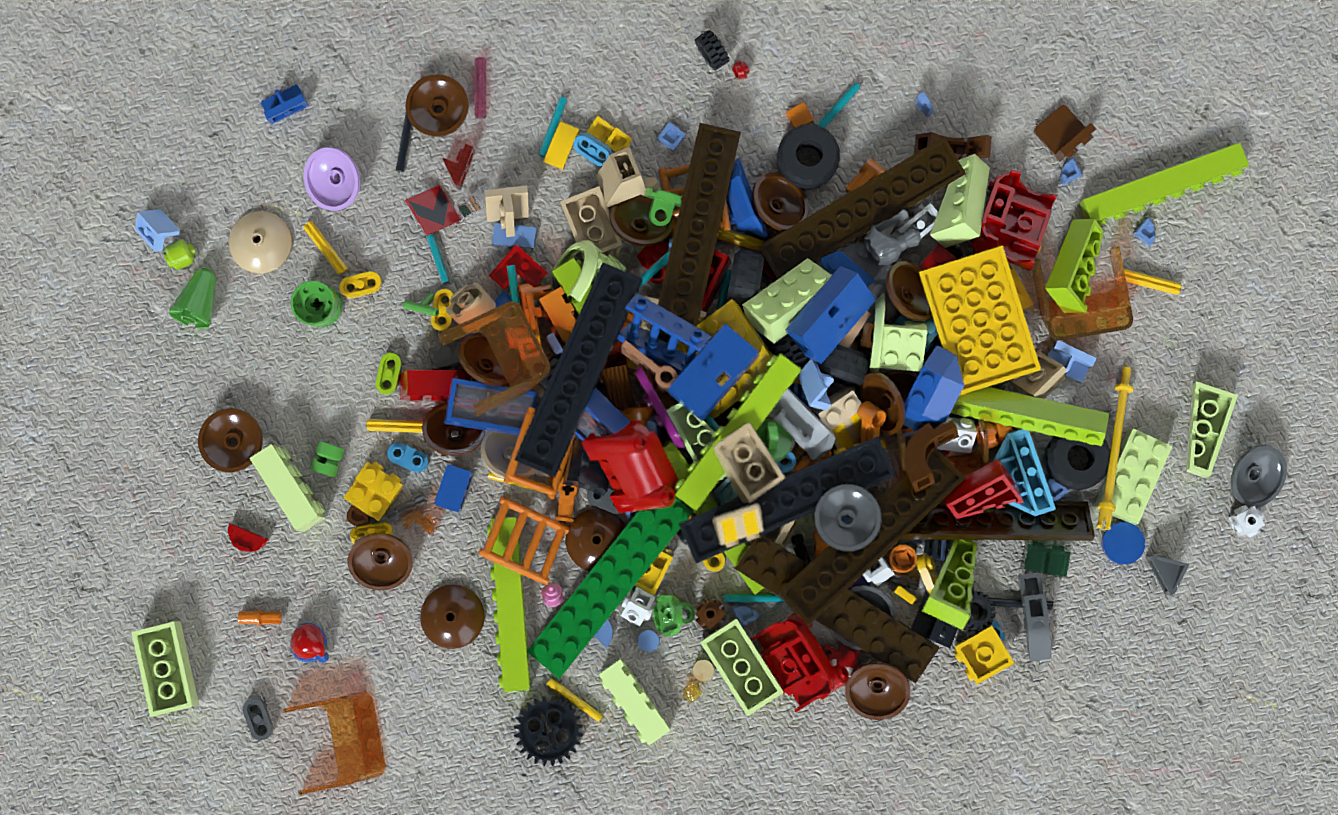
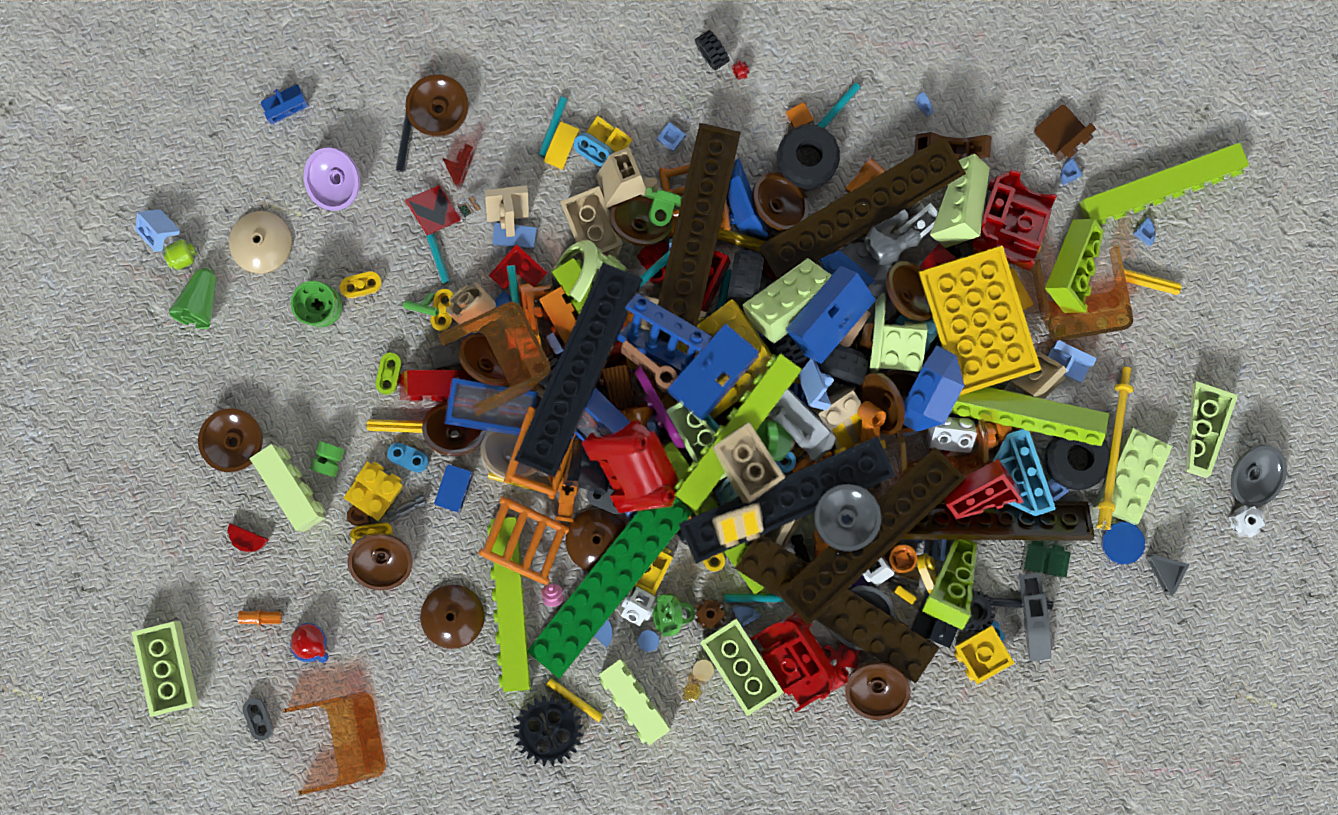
yellow axle [303,221,348,275] -> none
clear orange bracket [403,511,438,535] -> none
clear pink axle [475,57,486,119] -> none
reddish brown arch [904,420,959,492] -> none

